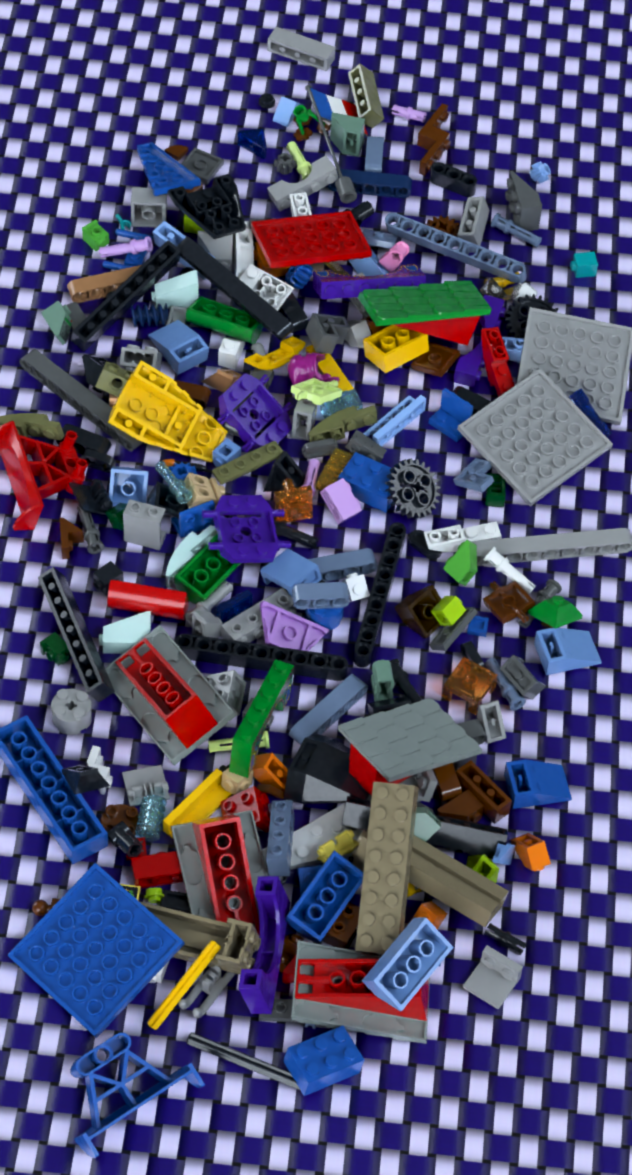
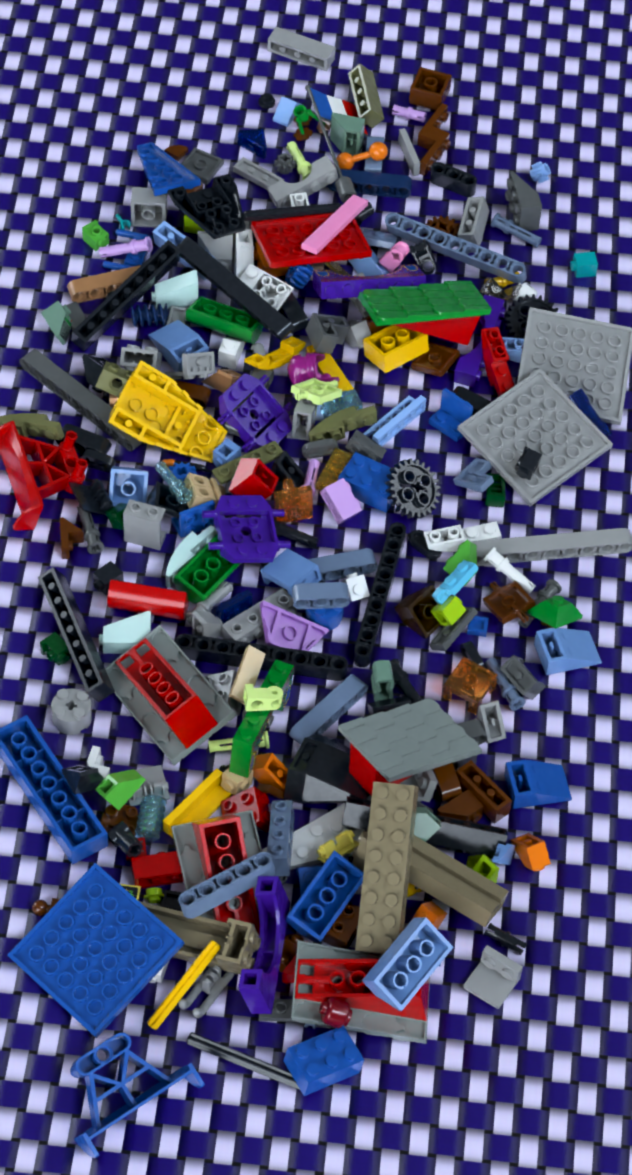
none -> bright green slope [95,769,146,810]
none -> light grey bracket [165,352,215,379]
none -> sand blue beam [178,852,276,918]
none -> red slope [228,458,279,499]
none -> tan tile [229,645,266,704]
none -> light grey plate [233,157,284,190]
none -> black axle [243,203,341,221]
none -> yellowish green leg [243,684,283,711]
none -> bright pink tile [301,194,368,255]
none -> dark red head [319,997,352,1029]
none -> orange piece [336,142,388,170]
none -> light grey tile [398,128,420,176]
none -> reddish brown brick [409,67,452,110]
none -> black piece [409,239,436,275]
none -> medium azure hinge [432,560,478,605]
none -> black brick [516,446,542,480]

